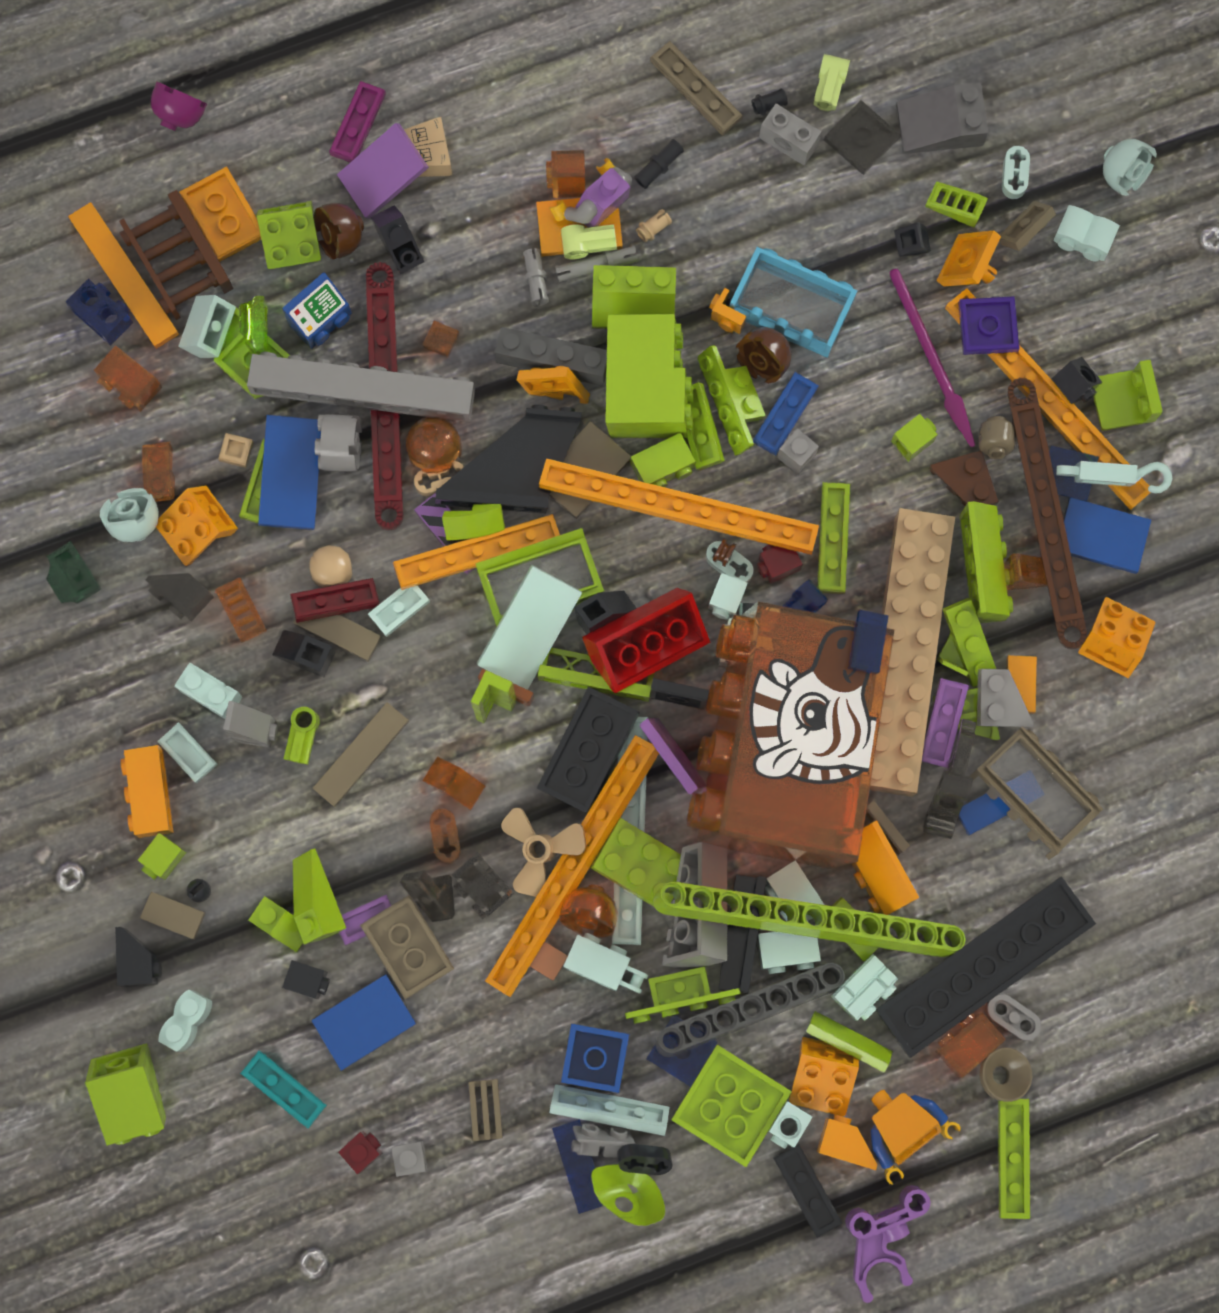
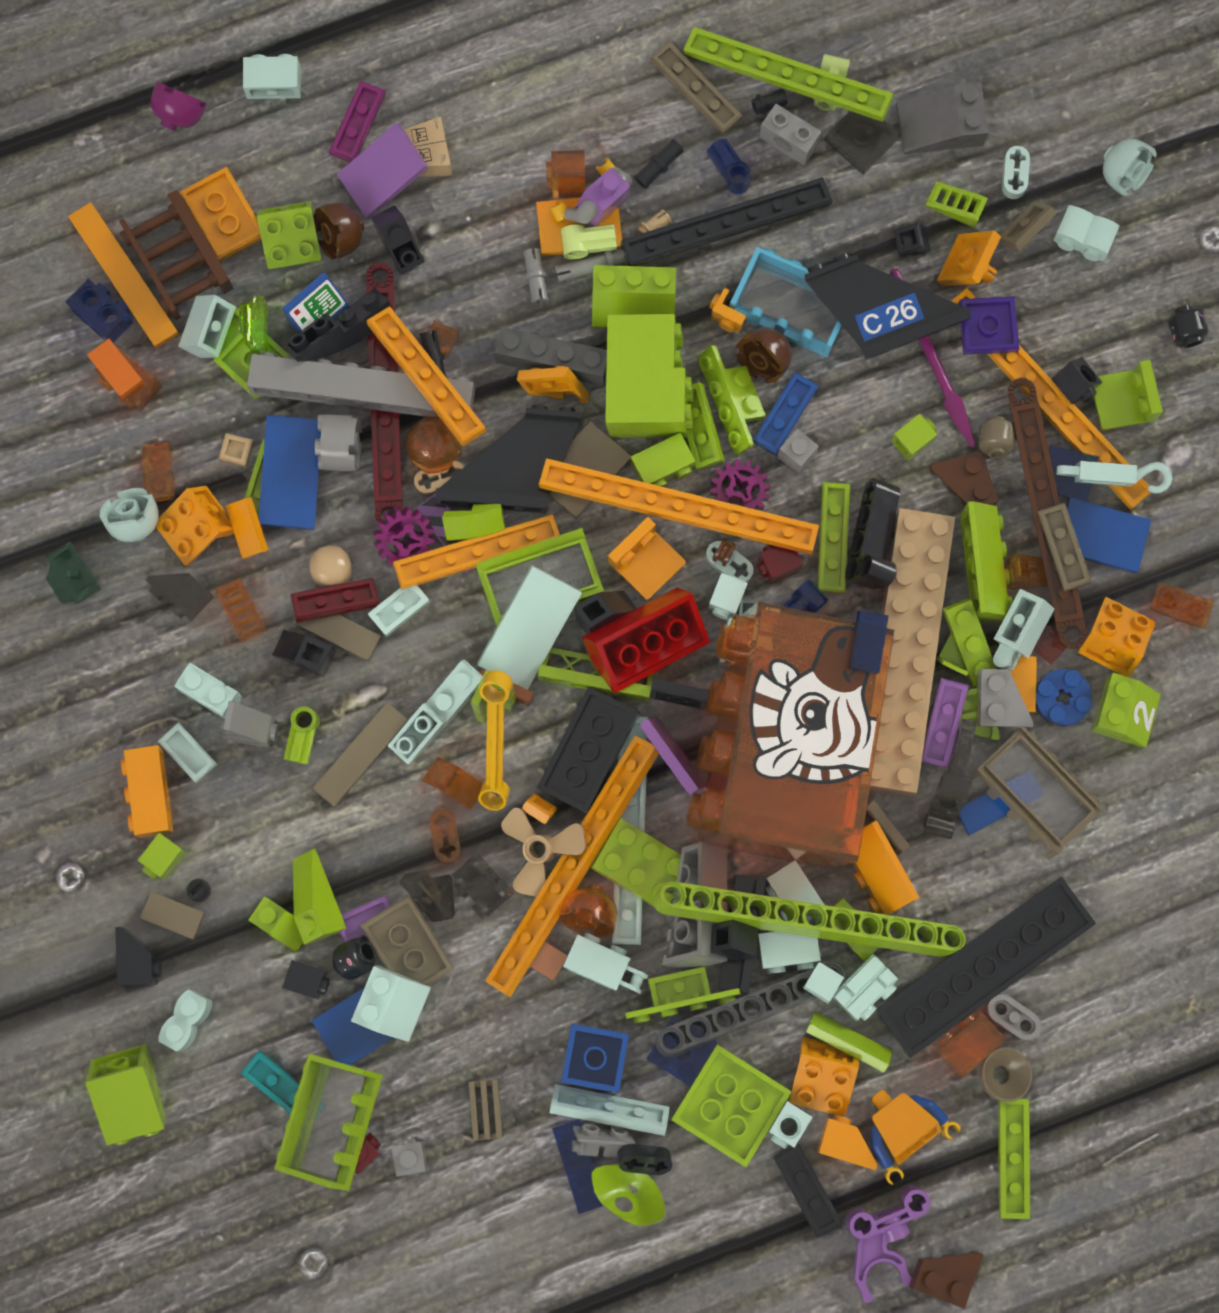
none -> orange tile [87,338,144,399]
none -> light orange tile [225,497,269,559]
none -> light aqua brick [243,54,301,99]
none -> window [274,1054,383,1191]
none -> black slope [282,288,392,362]
none -> black head [332,938,376,980]
none -> light aqua slope [351,965,431,1042]
none -> light orange tile [367,306,486,446]
none -> magenta gear [373,506,435,565]
none -> light aqua slope [388,660,483,765]
none -> black pin [419,330,447,378]
none -> yellow piece [478,670,513,811]
none -> light orange tile [522,793,557,824]
none -> light orange bracket [608,517,686,601]
none -> black tile [620,177,833,266]
none -> lime plate [683,27,894,122]
none -> clear blue piece [706,138,750,194]
none -> magenta gear [710,459,771,511]
none -> black brick [711,920,758,961]
none -> light aqua tile [803,962,844,1004]
none -> black piece [804,253,971,361]
none -> black beam [845,478,900,590]
none -> reddish brown wing [909,1251,984,1309]
none -> light aqua brick [993,589,1054,671]
none -> clear red tile [1033,625,1067,665]
none -> blue plate [1036,669,1092,727]
none -> dark tan tile [1038,503,1092,592]
none -> lime slope [1091,673,1161,748]
none -> clear orange slope [1151,582,1214,630]
none -> black head [1168,305,1209,348]

